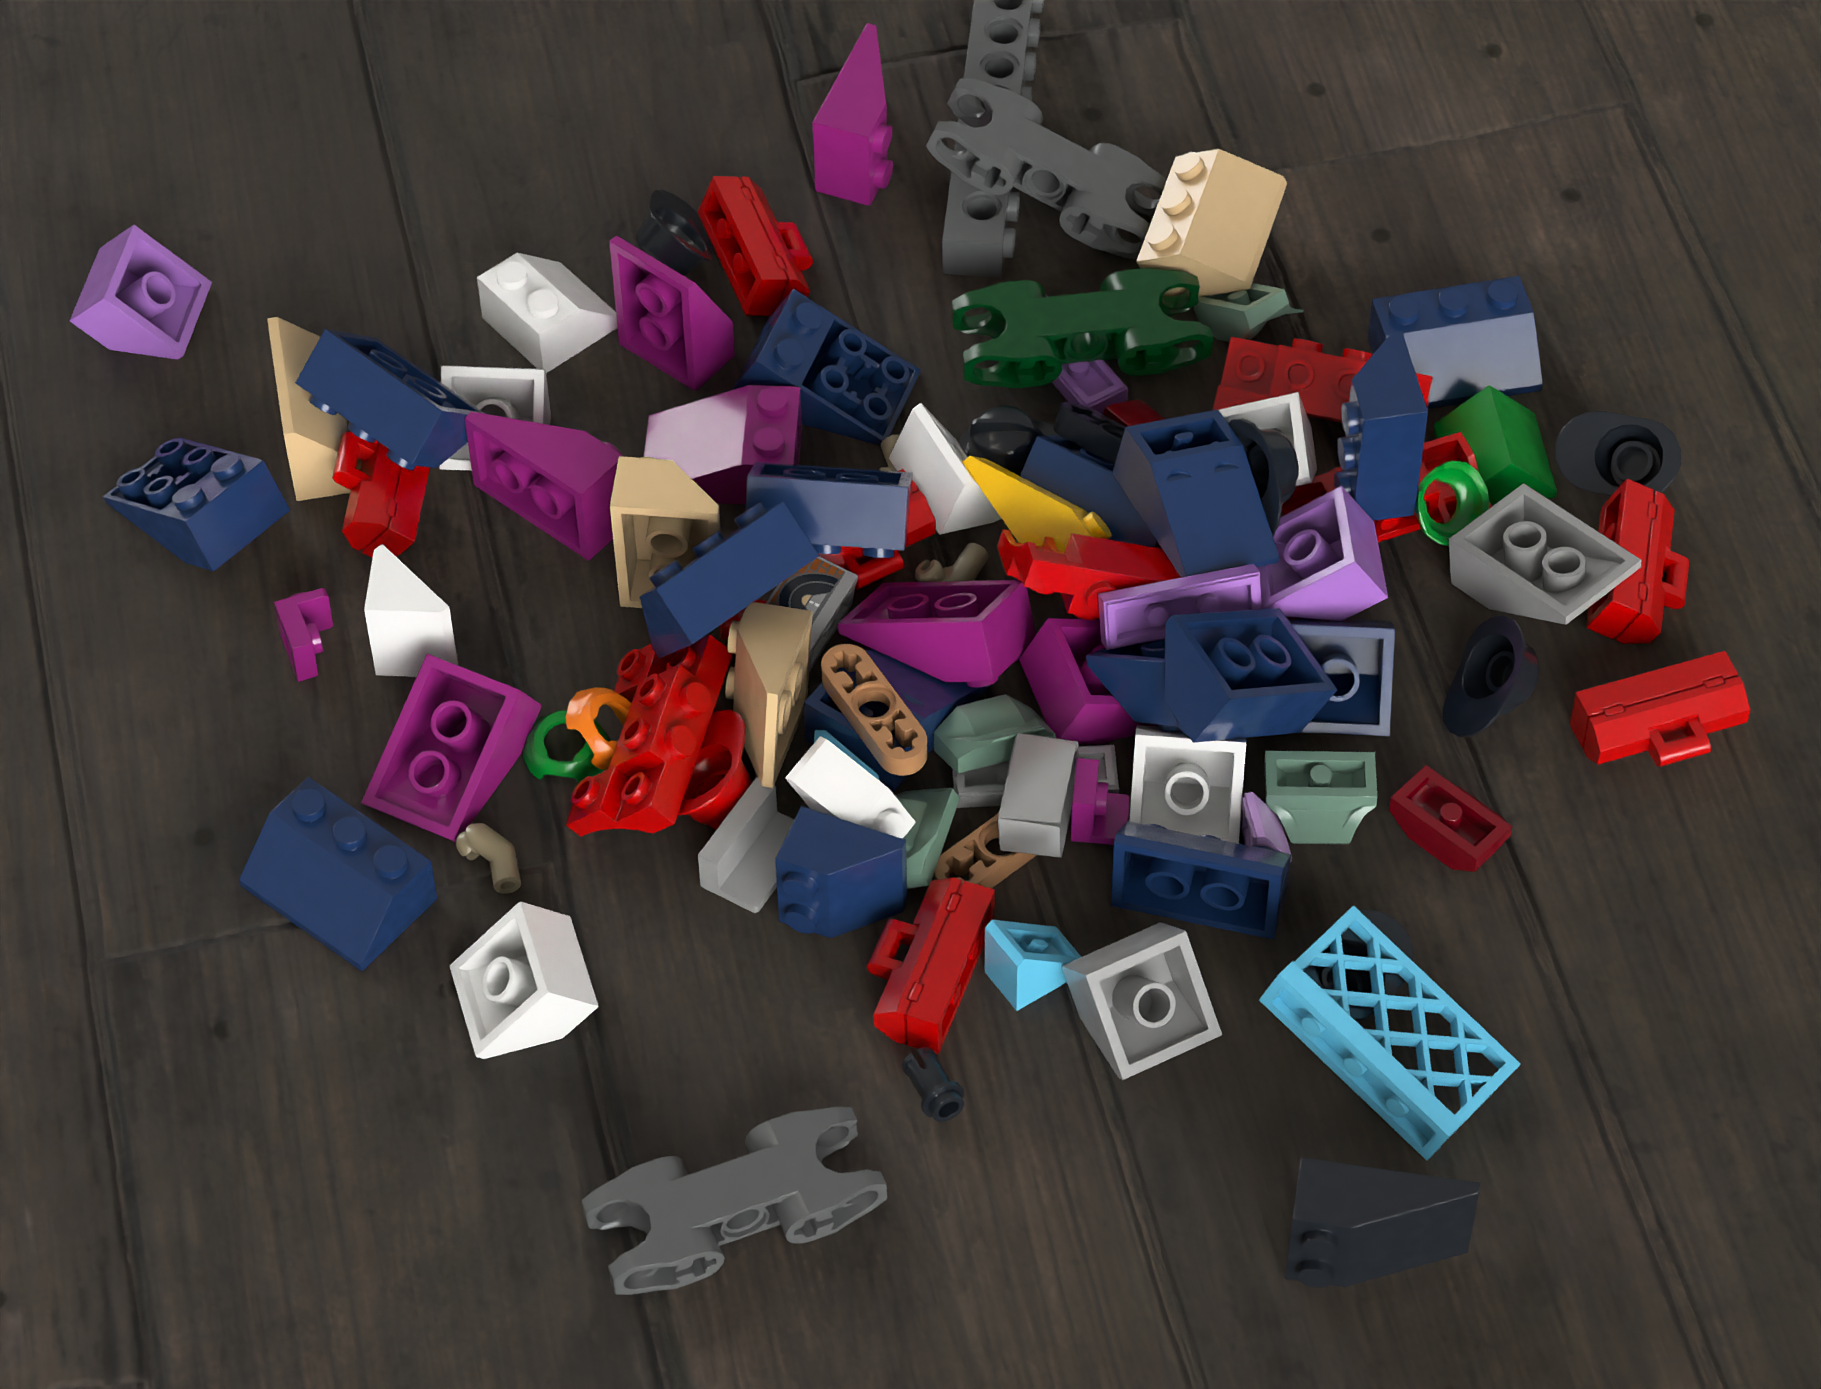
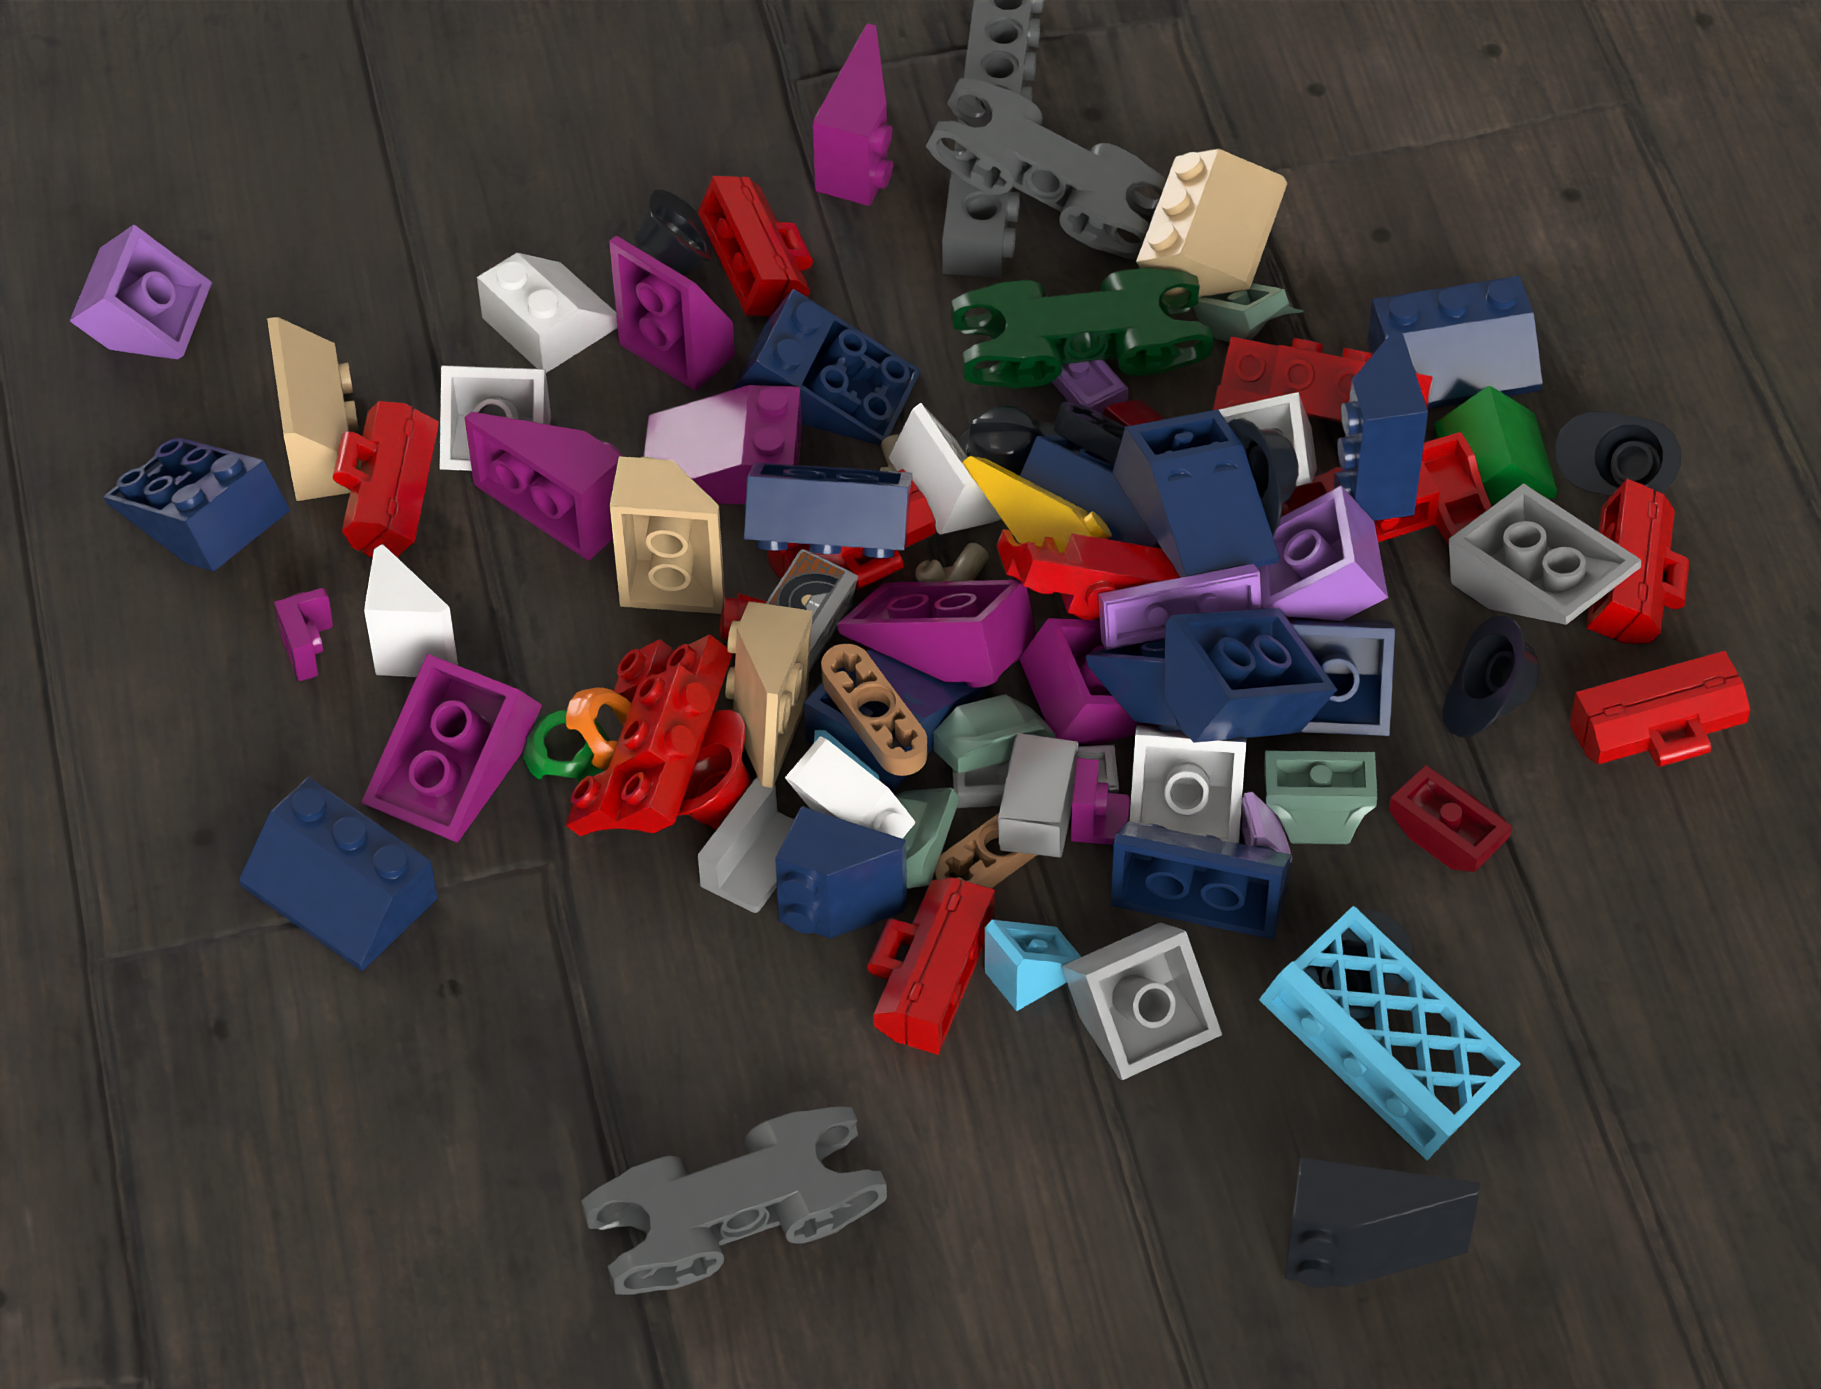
dark blue slope [295,329,485,470] -> none
white slope [450,901,599,1059] -> none
dark tan arm [456,823,521,894] -> none
dark blue slope [639,502,819,658] -> none
black pin [902,1047,964,1122] -> none
green piece [1415,461,1489,546] -> none

